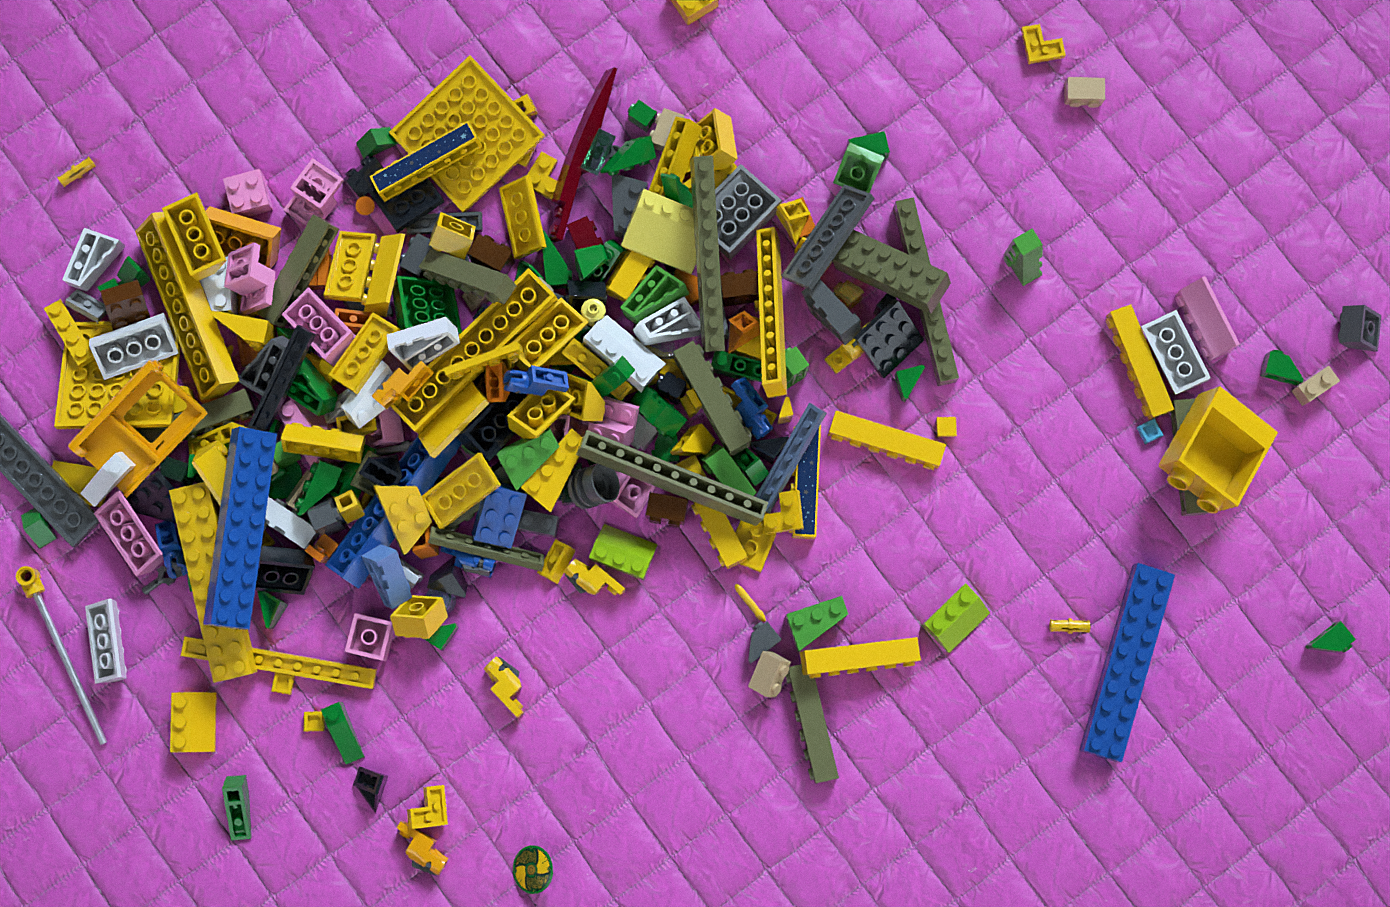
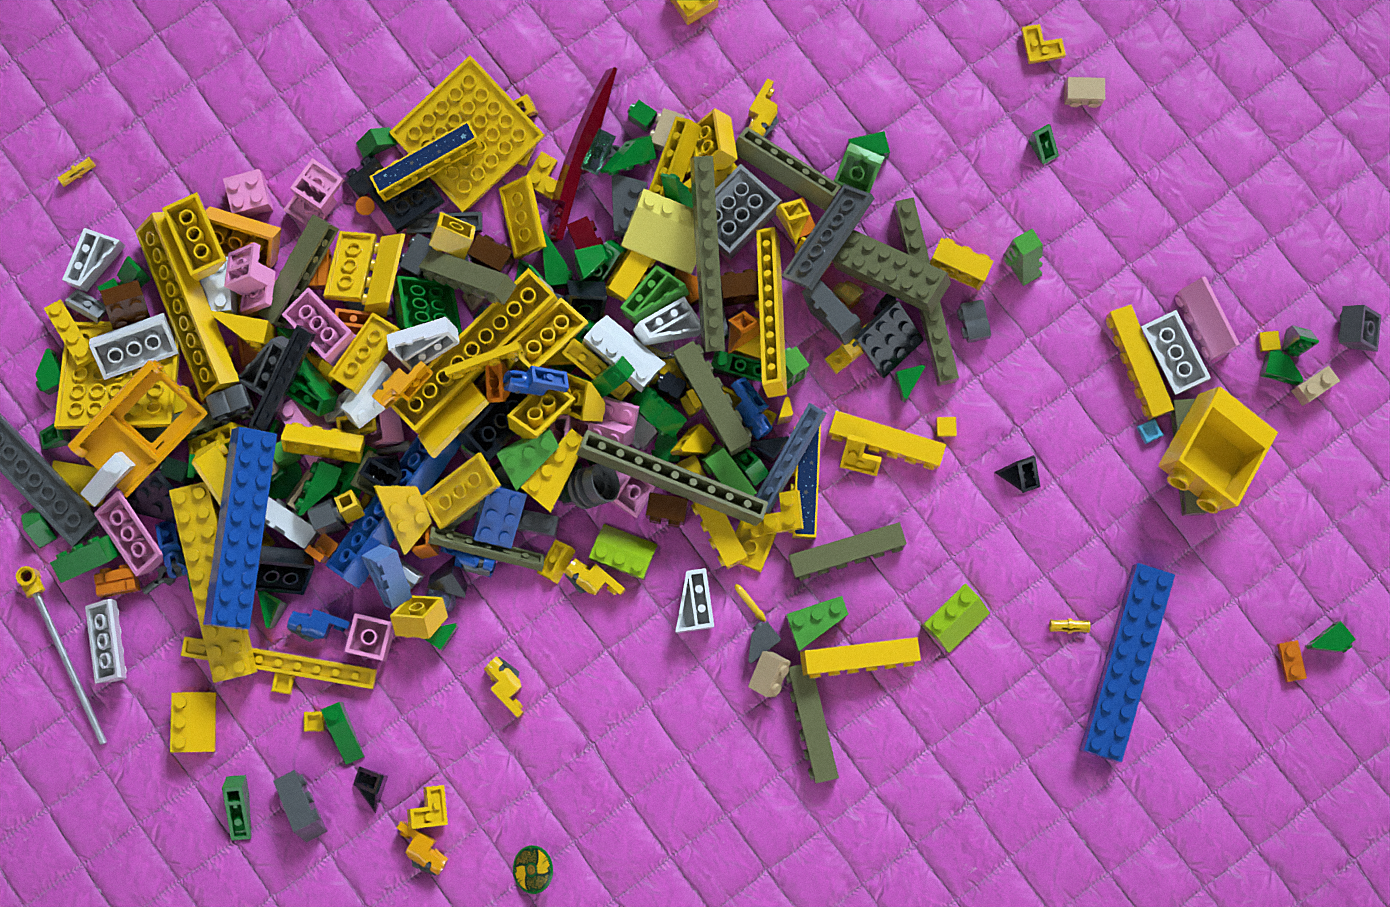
light yellow head [581,299,606,326] -> none
none -> green slope [35,348,61,395]
none -> green slope [39,423,72,450]
none -> green wedge [50,534,121,583]
none -> orange brick [94,564,141,598]
none -> dark grey brick [205,384,252,422]
none -> dark grey wedge [273,770,328,843]
none -> blue plate [287,609,352,642]
none -> white wedge [675,568,714,634]
none -> olive brick [735,127,842,211]
none -> yellow plate [748,78,779,138]
none -> olive brick [788,522,907,581]
none -> yellow plate [839,434,882,476]
none -> yellow brick [930,238,994,290]
none -> dark grey brick [957,299,991,343]
none -> black slope [994,455,1041,493]
none -> green slope [1028,124,1059,164]
none -> yellow tile [1258,331,1281,352]
none -> orange plate [1277,640,1307,682]
none -> slope [1282,325,1319,357]

